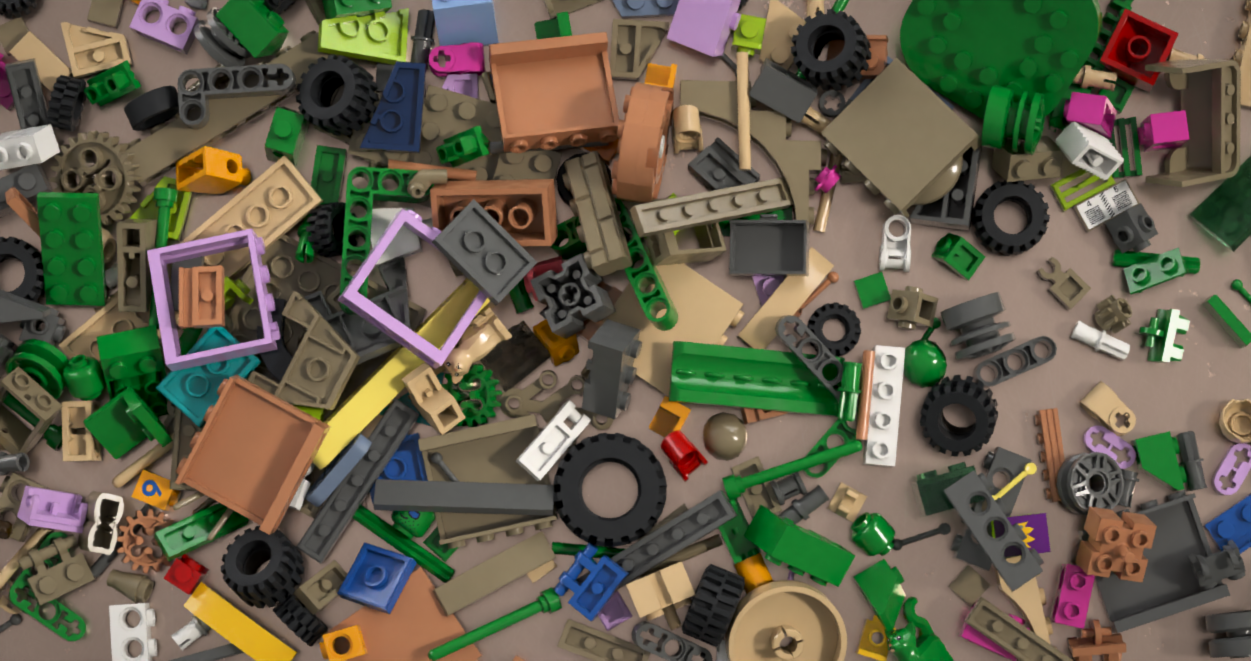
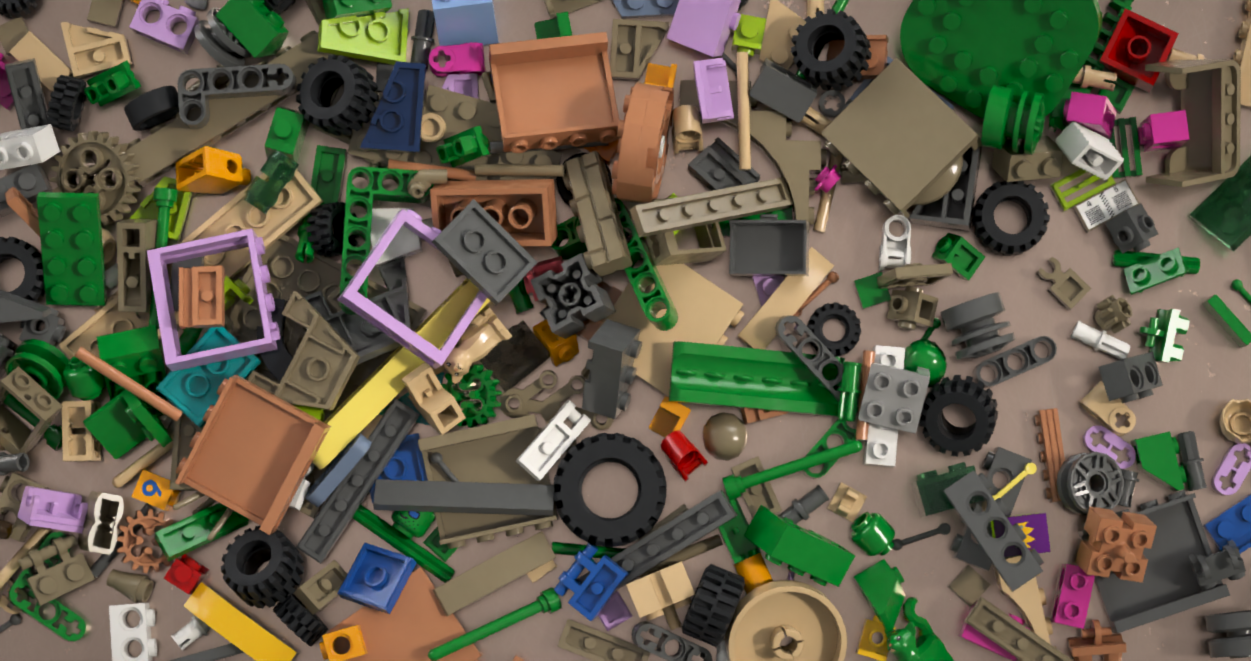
dark grey bush [770,472,807,506] -> none
none -> nougat bar [74,347,183,422]
none -> clear green hinge [244,150,299,214]
none -> tan tile [421,113,447,143]
none -> dark tan bar [475,164,564,177]
none -> lavender hinge [693,58,734,124]
none -> light grey bracket [858,363,930,434]
none -> dark tan plate [877,263,953,289]
none -> dark grey brick [1099,352,1163,404]

